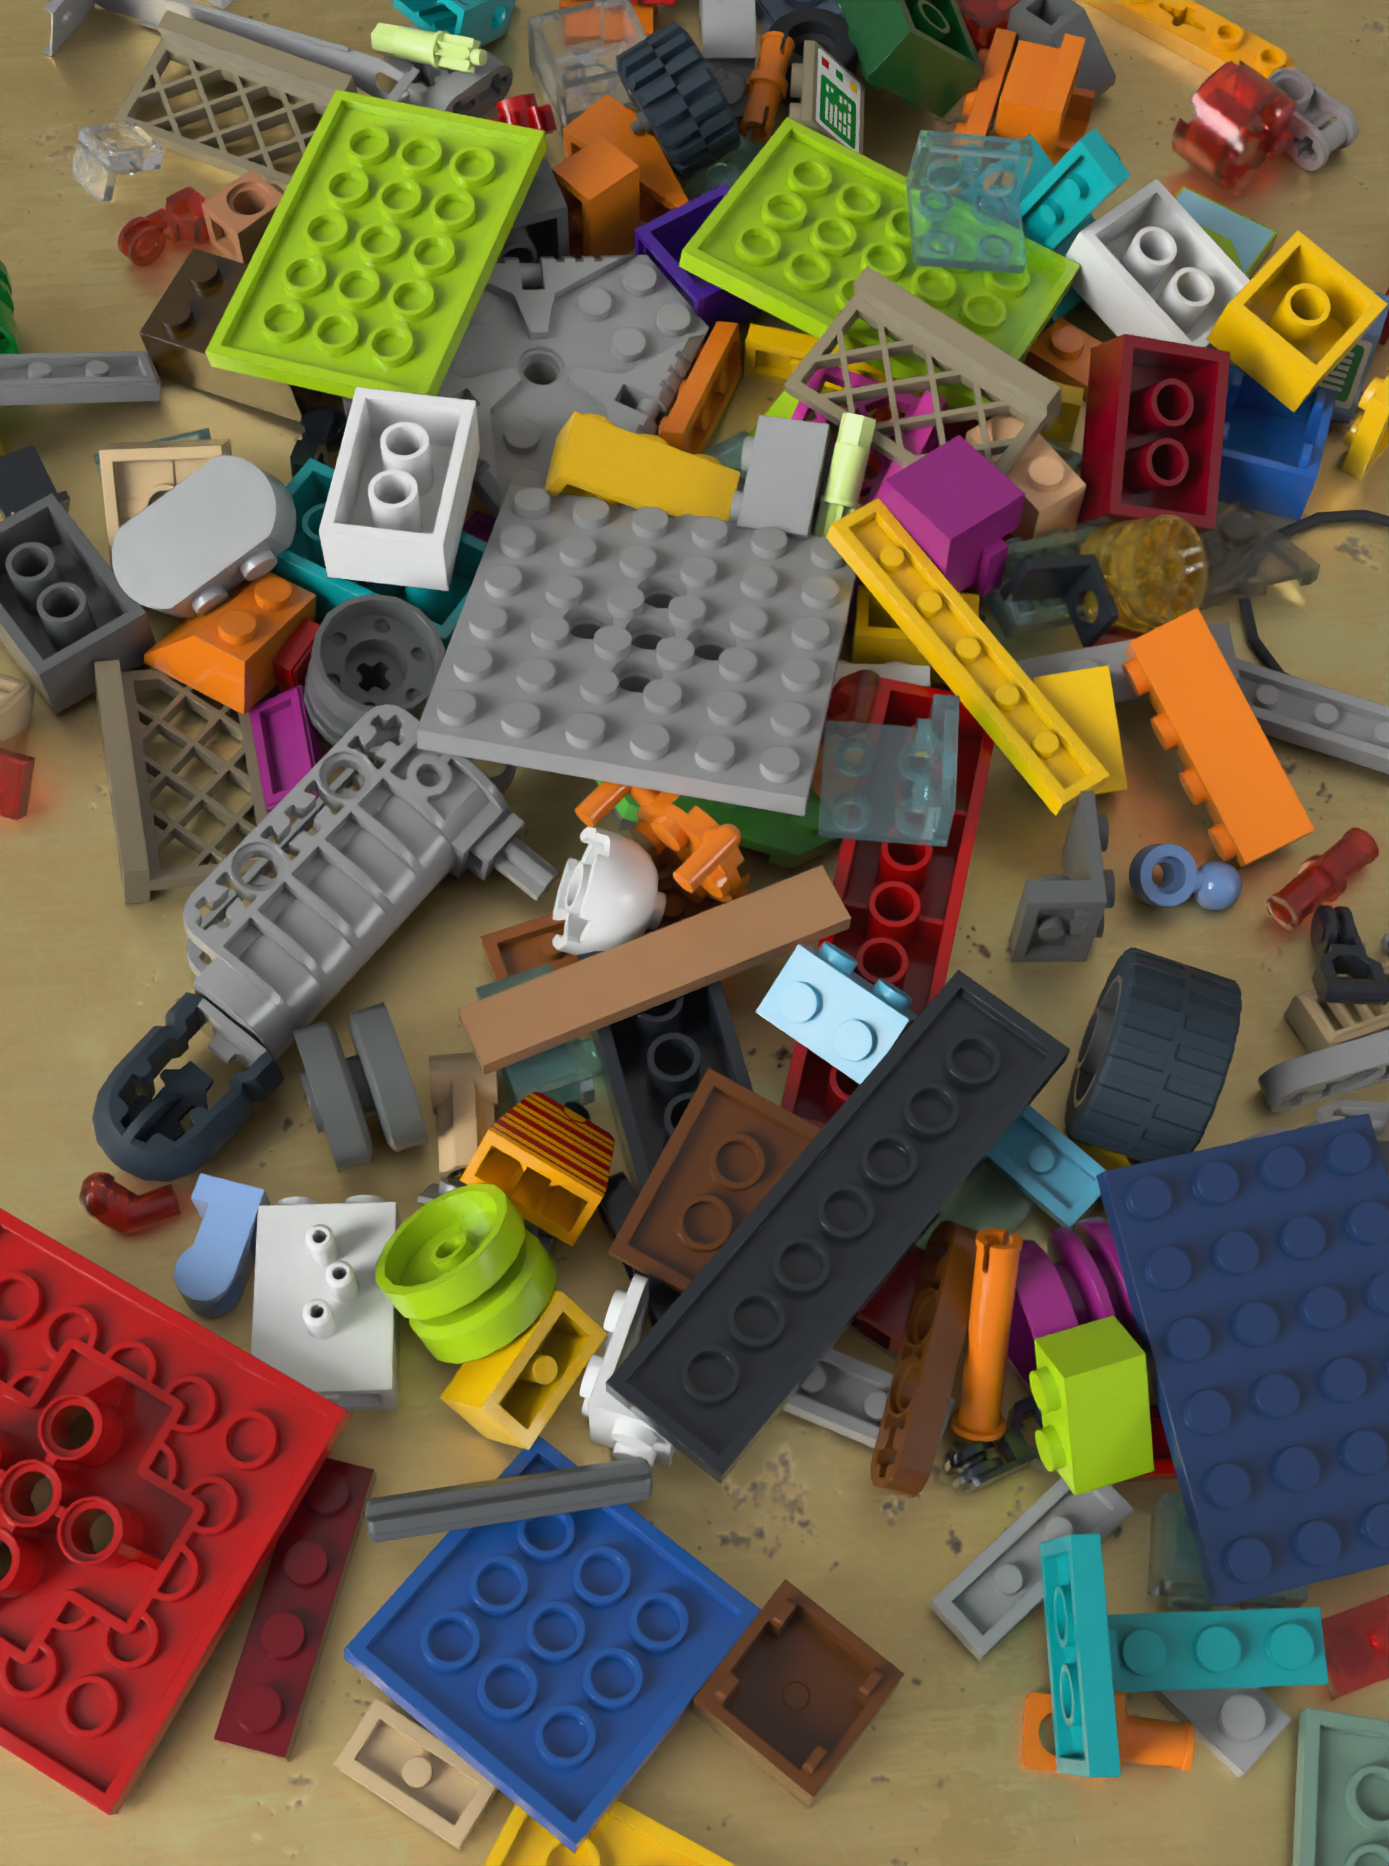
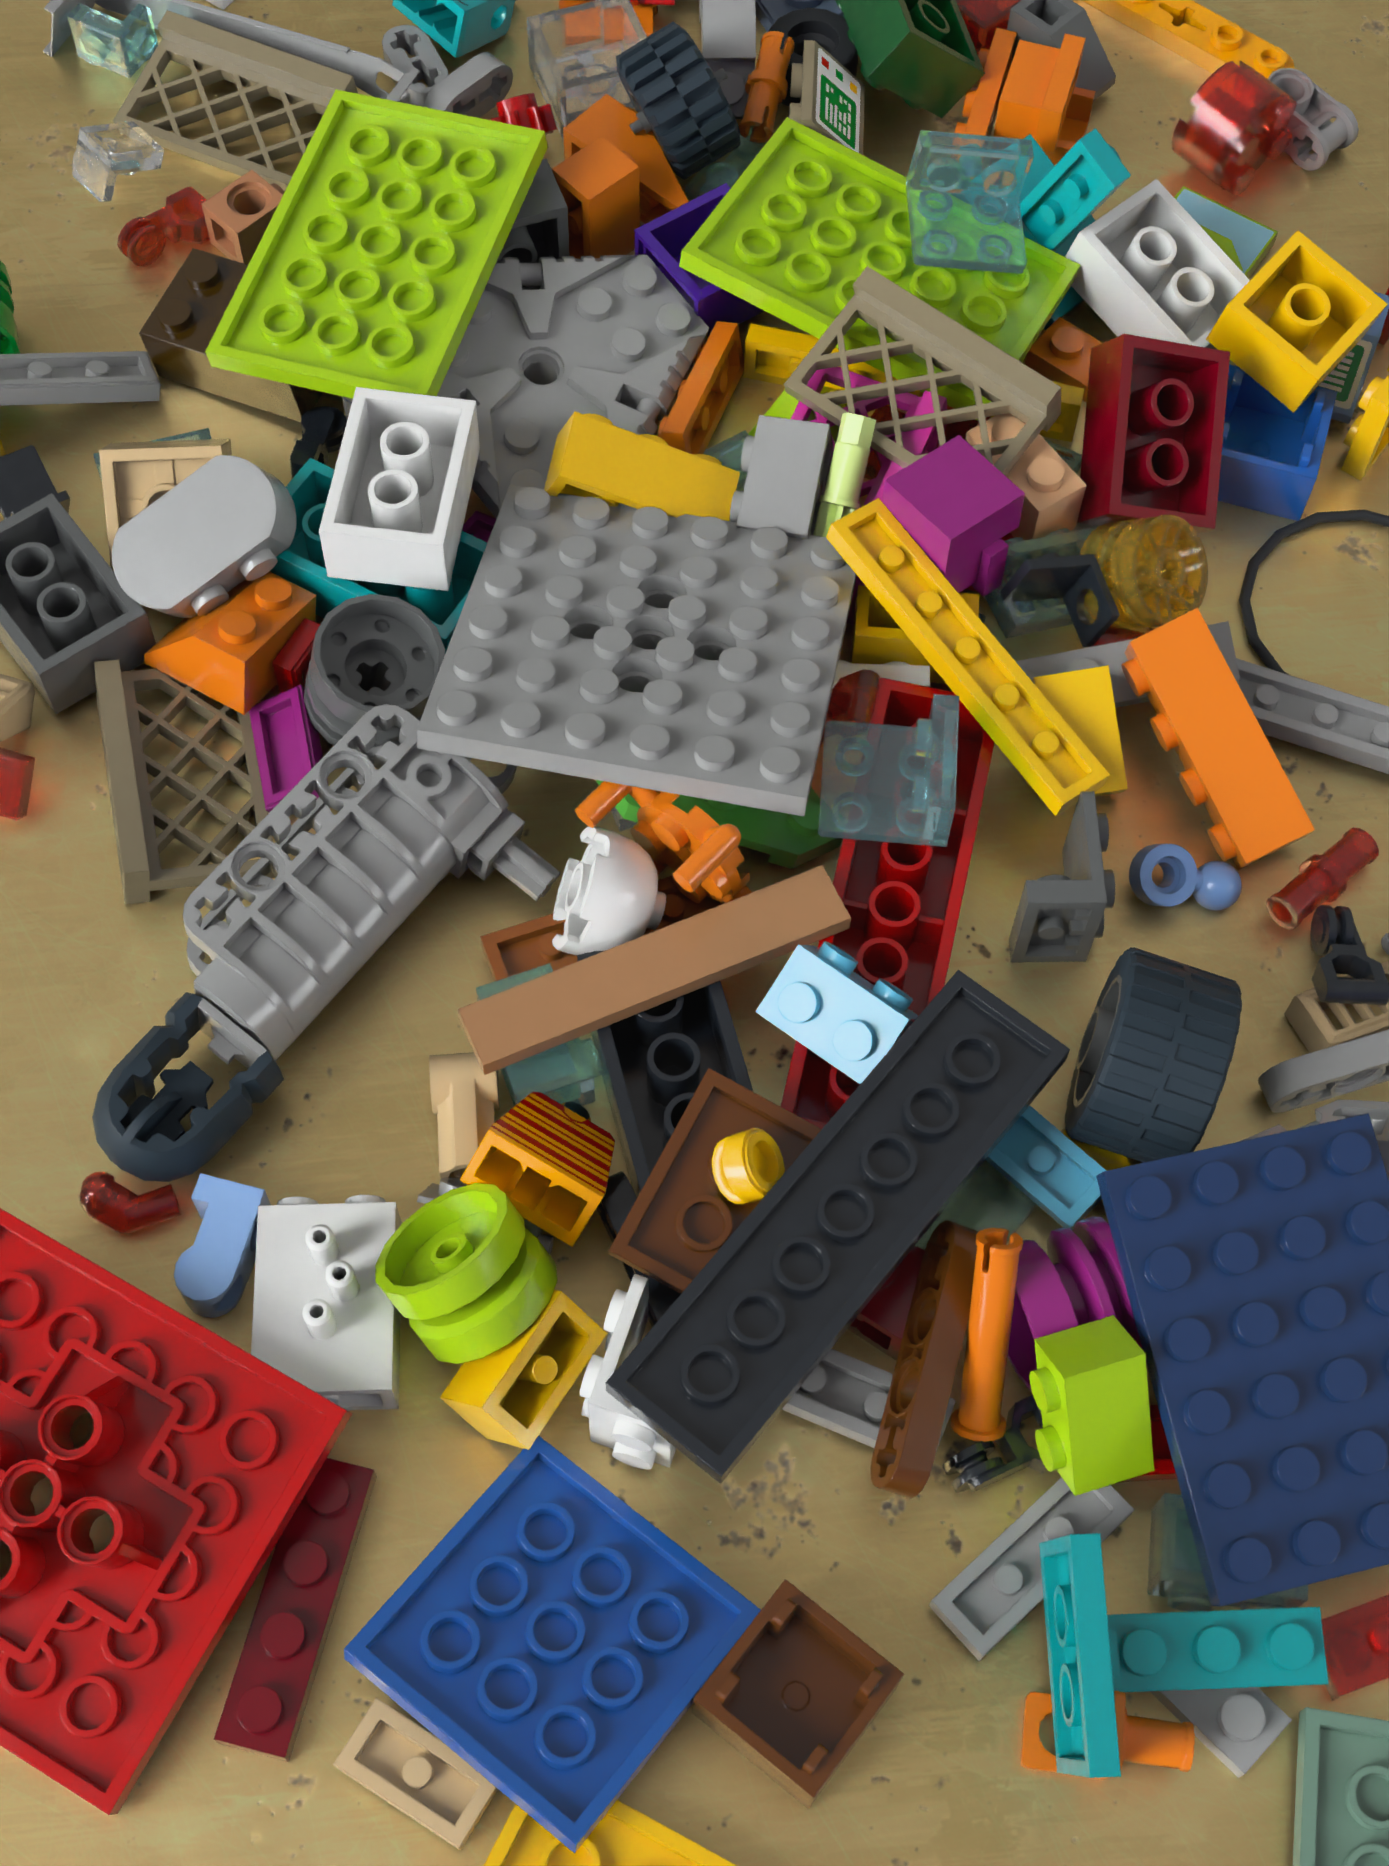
dark grey wheel [293,1002,428,1172] -> none
dark grey axle [365,1457,653,1542] -> none
yellowish green piece [371,22,487,74] -> none
clear smoke wing [1153,500,1320,610] -> none
none -> clear light blue bracket [67,3,158,79]
none -> yellow tile [712,1128,785,1204]

